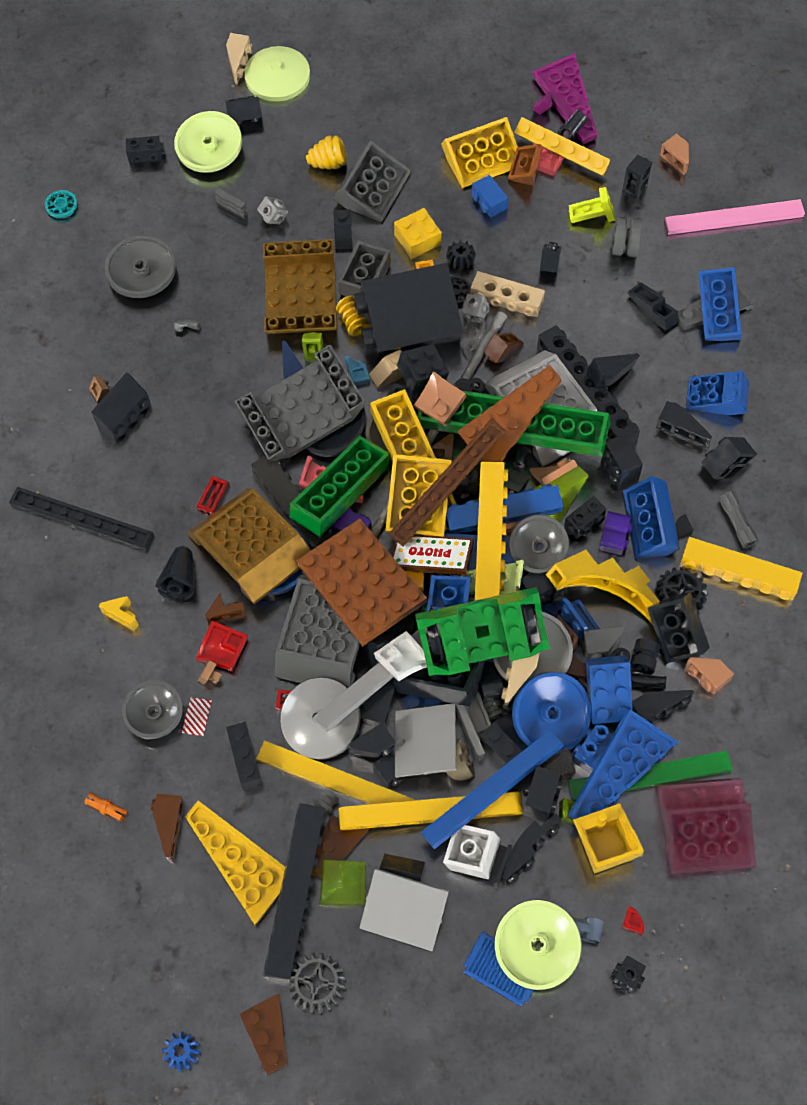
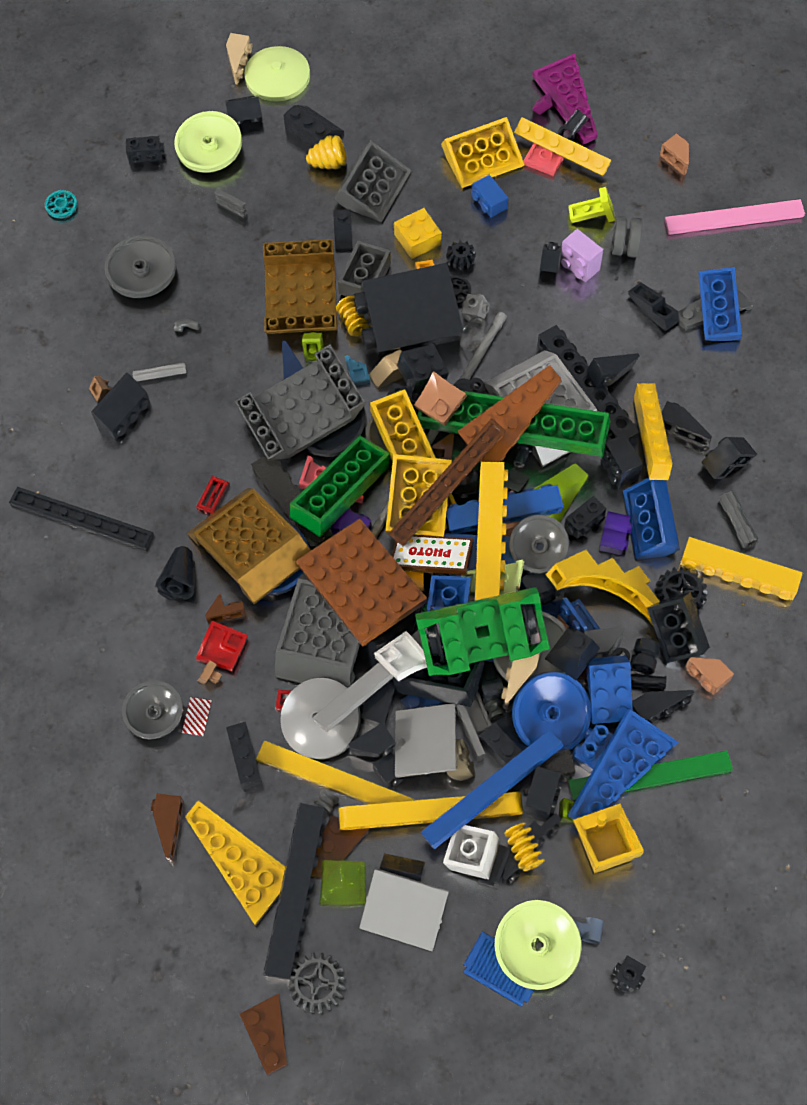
orange pin [85,792,127,821] -> none
yellow slope [99,596,138,631] -> none
blue gear [162,1031,200,1071] -> none
light grey brick [257,196,288,225] -> none
tan brick [470,271,545,317] -> none
reddish brown slope [484,333,524,363] -> none
dark orange slope [508,144,542,186] -> none
nougat plate [529,458,577,485] -> none
black brick [622,154,652,198] -> none
red tile [622,906,644,935] -> none
clear pink slope [657,777,756,874] -> none
black tile [675,514,694,538] -> none
blue slope [686,370,749,415] -> none
none -> light grey axle [133,363,186,381]
none -> black slope [283,105,344,147]
none -> yellow piece [504,823,545,871]
none -> black slope [545,627,600,680]
none -> lavender brick [560,229,603,283]
none -> yellow brick [633,383,672,480]

